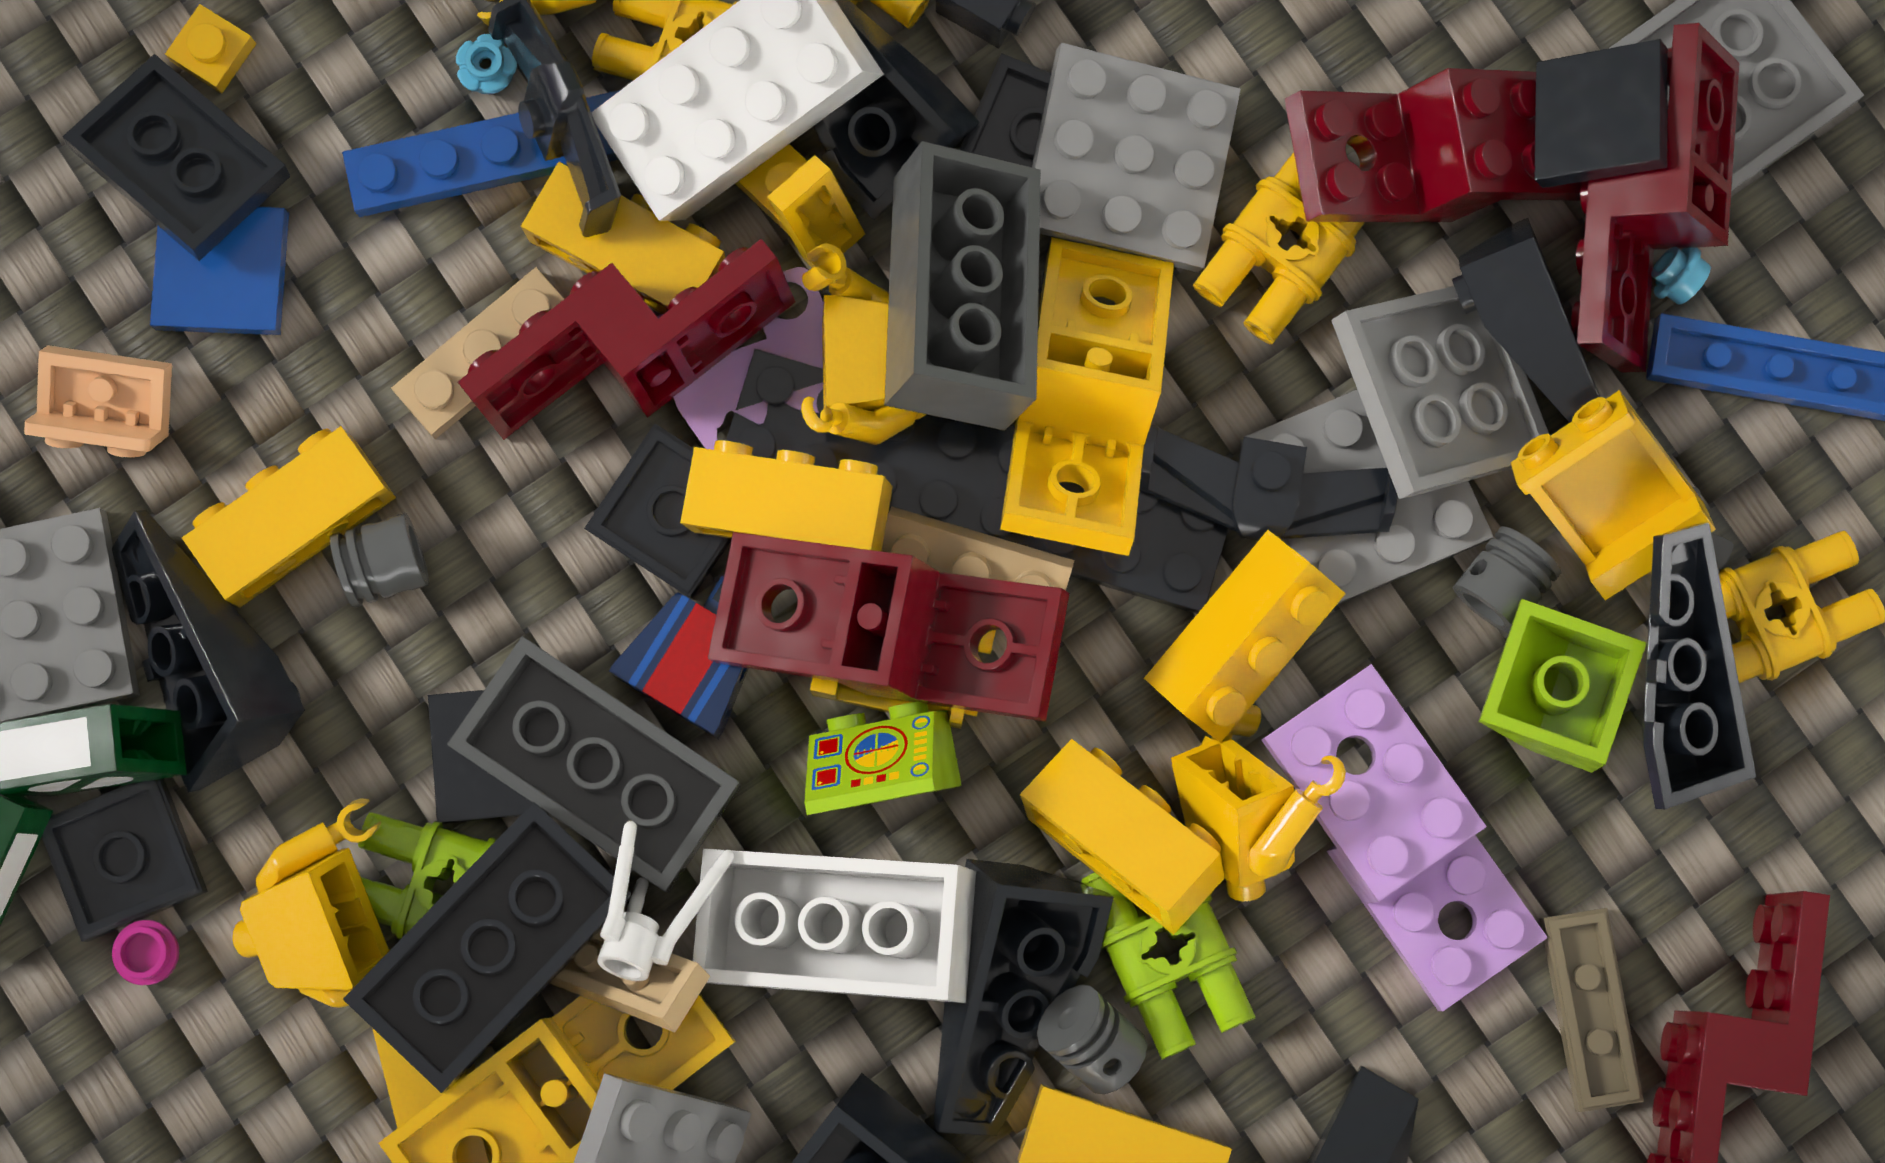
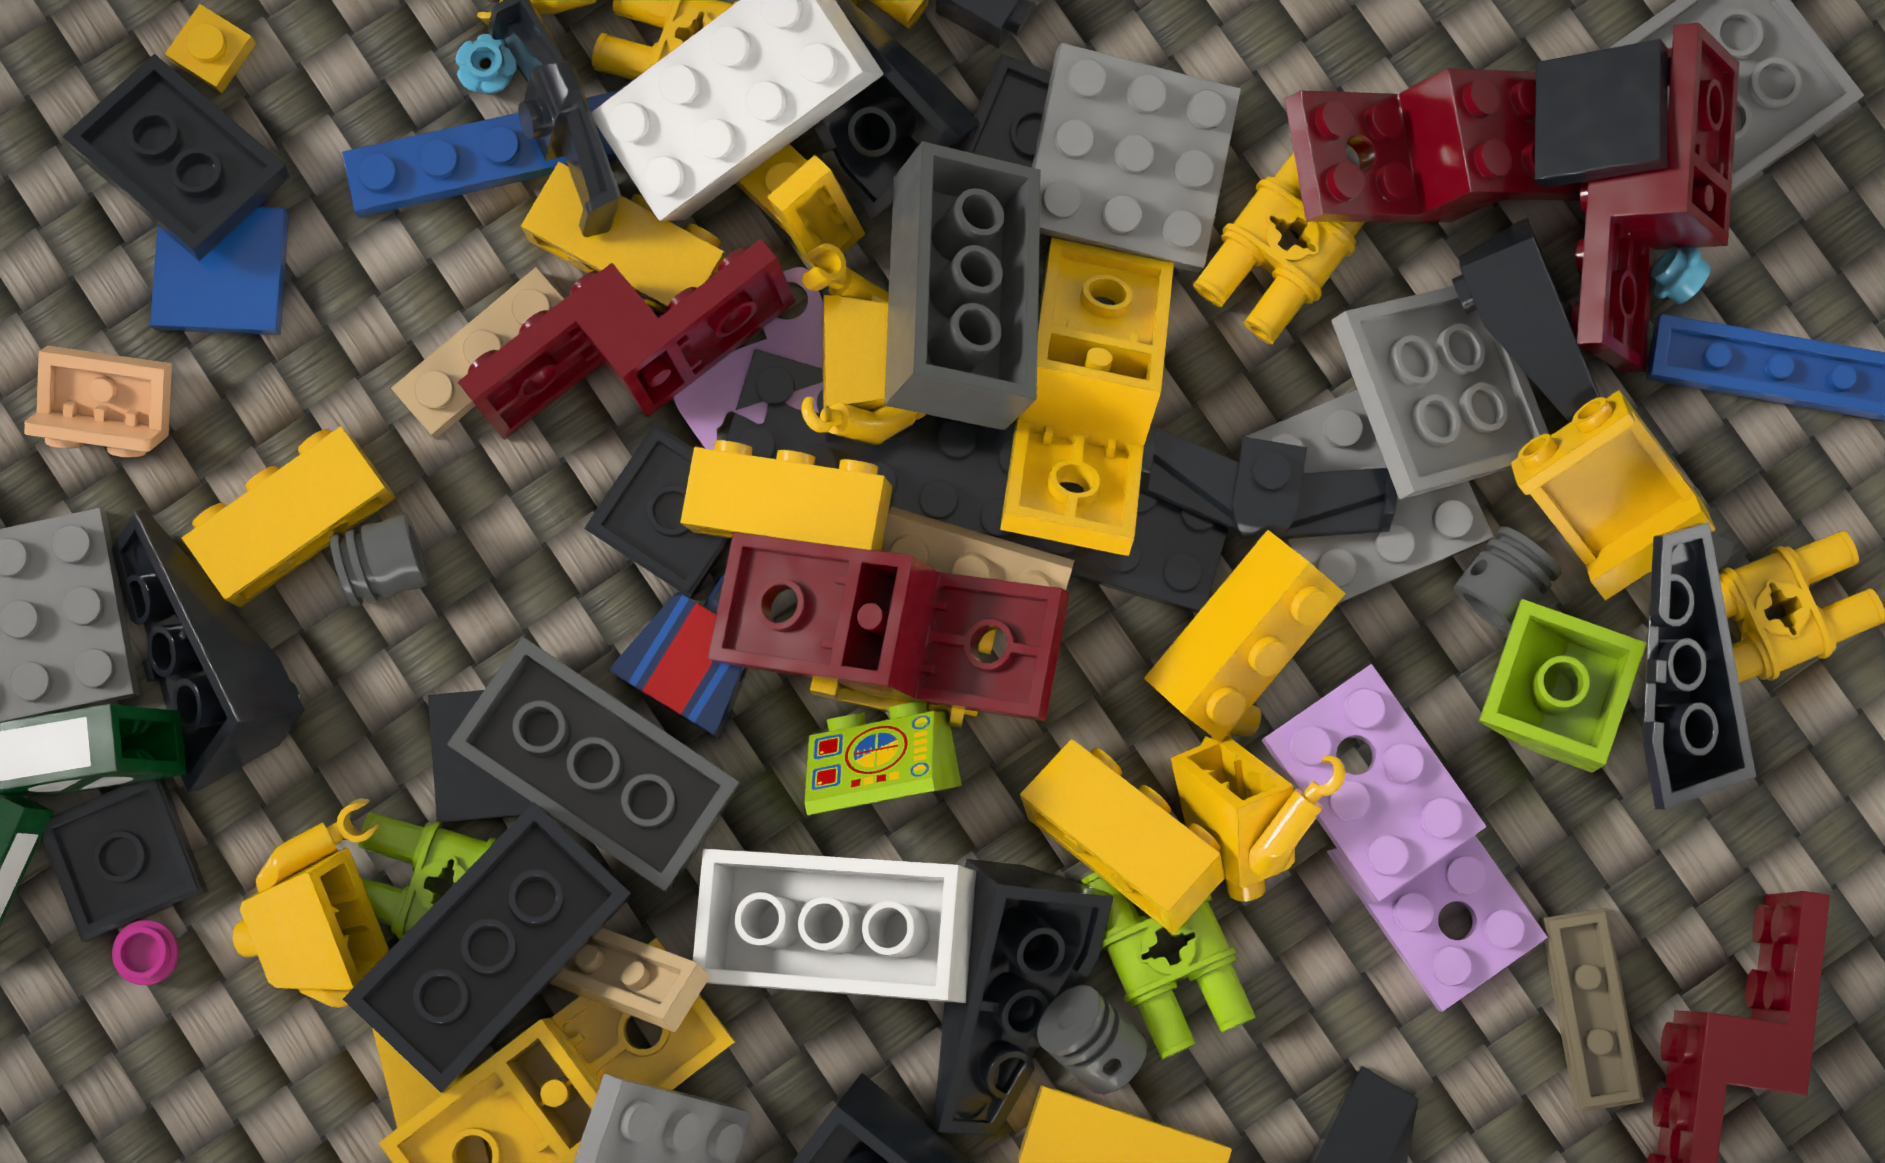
white plant [597,821,734,981] -> none

